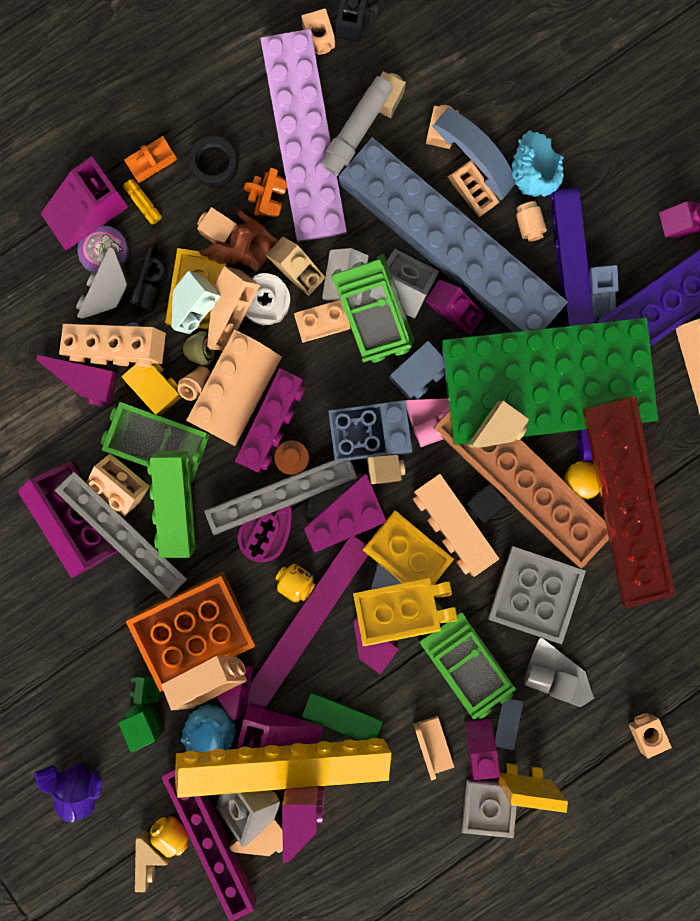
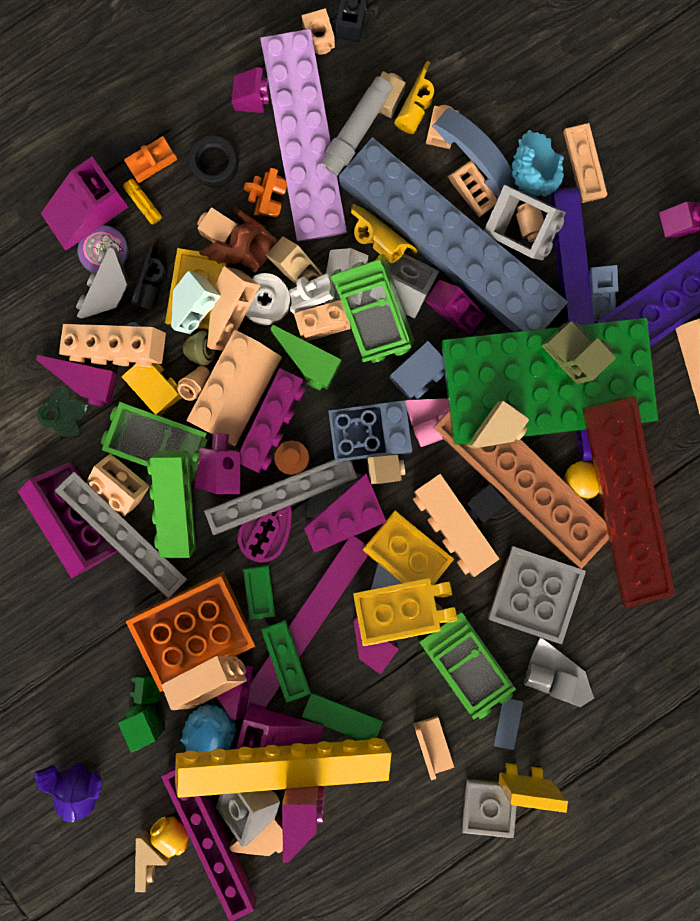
yellow head [275,564,315,602] -> none
magenta slope [464,718,500,780] -> none
light nougat brick [628,713,672,758] -> none
none -> clear green plate [37,387,89,437]
none -> magenta torso [194,433,240,494]
none -> magenta slope [232,67,270,113]
none -> green tile [243,565,276,620]
none -> green tile [261,619,311,703]
none -> bright green slope [271,325,341,391]
none -> white hips [289,273,337,314]
none -> yellow panel [351,204,418,263]
none -> yellow panel [394,61,434,134]
none -> light grey window [484,185,566,260]
none -> olive brick [541,321,616,384]
none -> light nougat tile [563,123,607,203]

